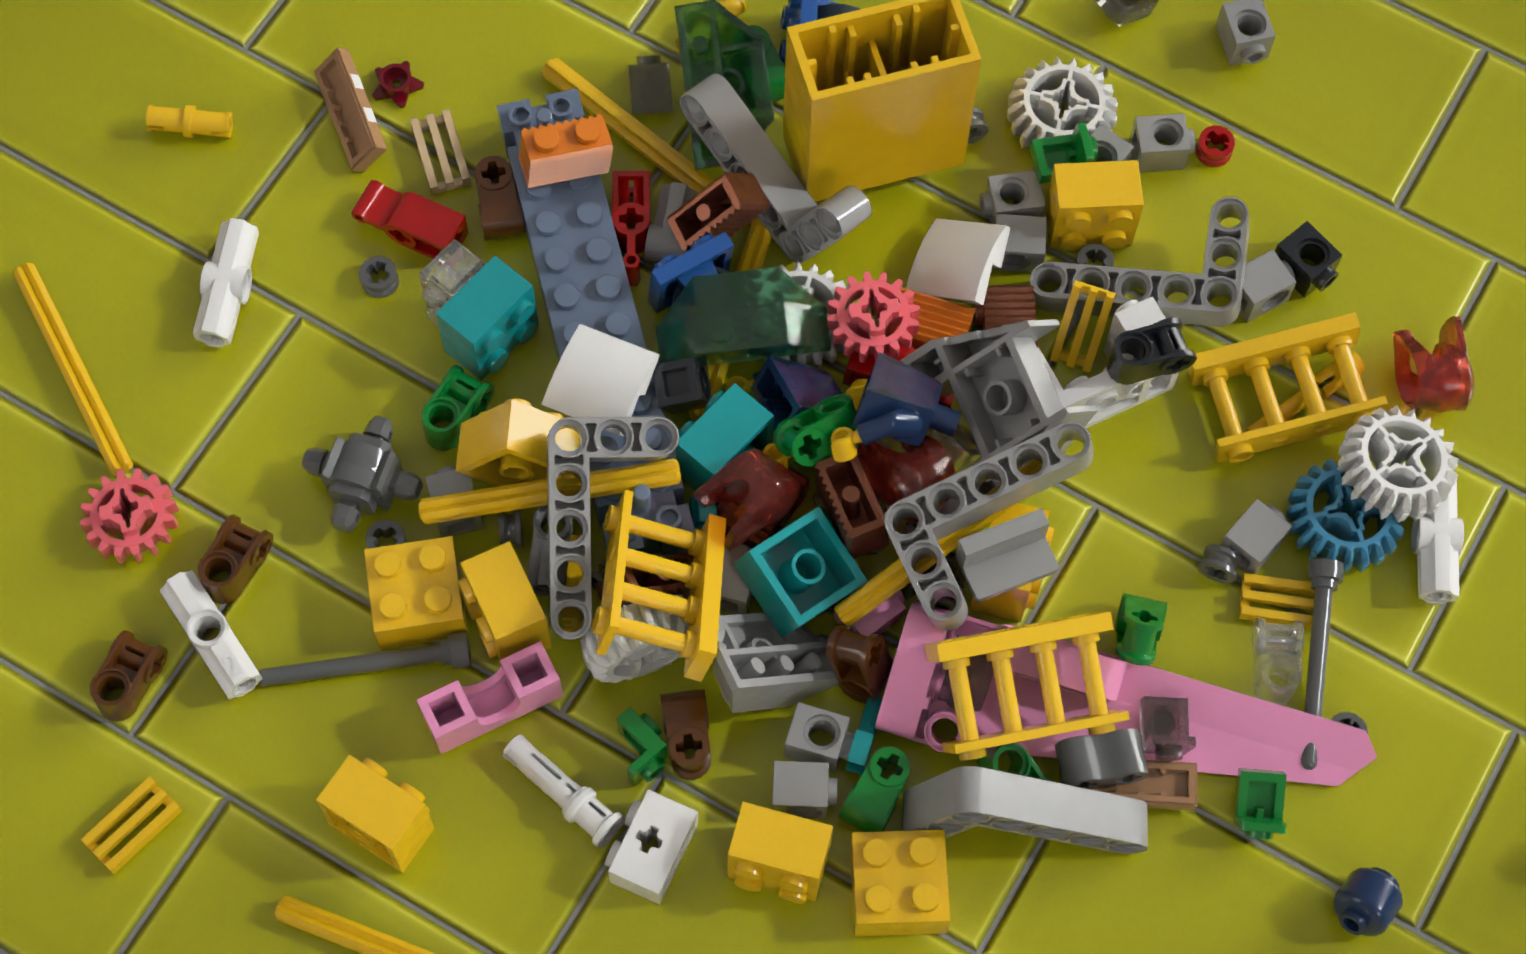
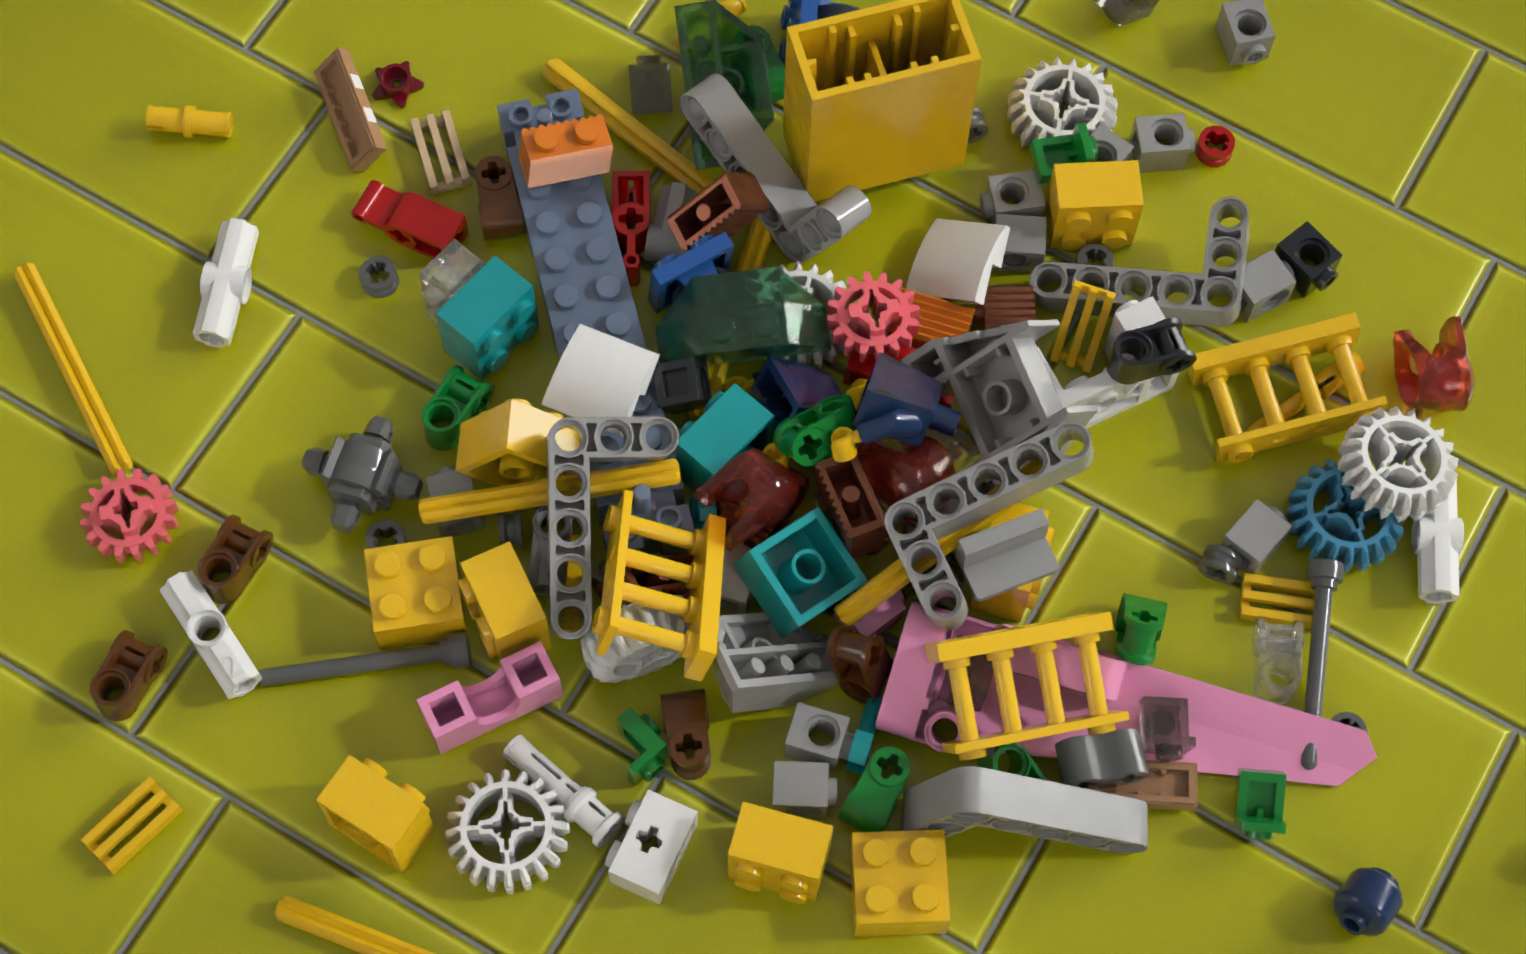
none -> white gear [445,769,570,894]

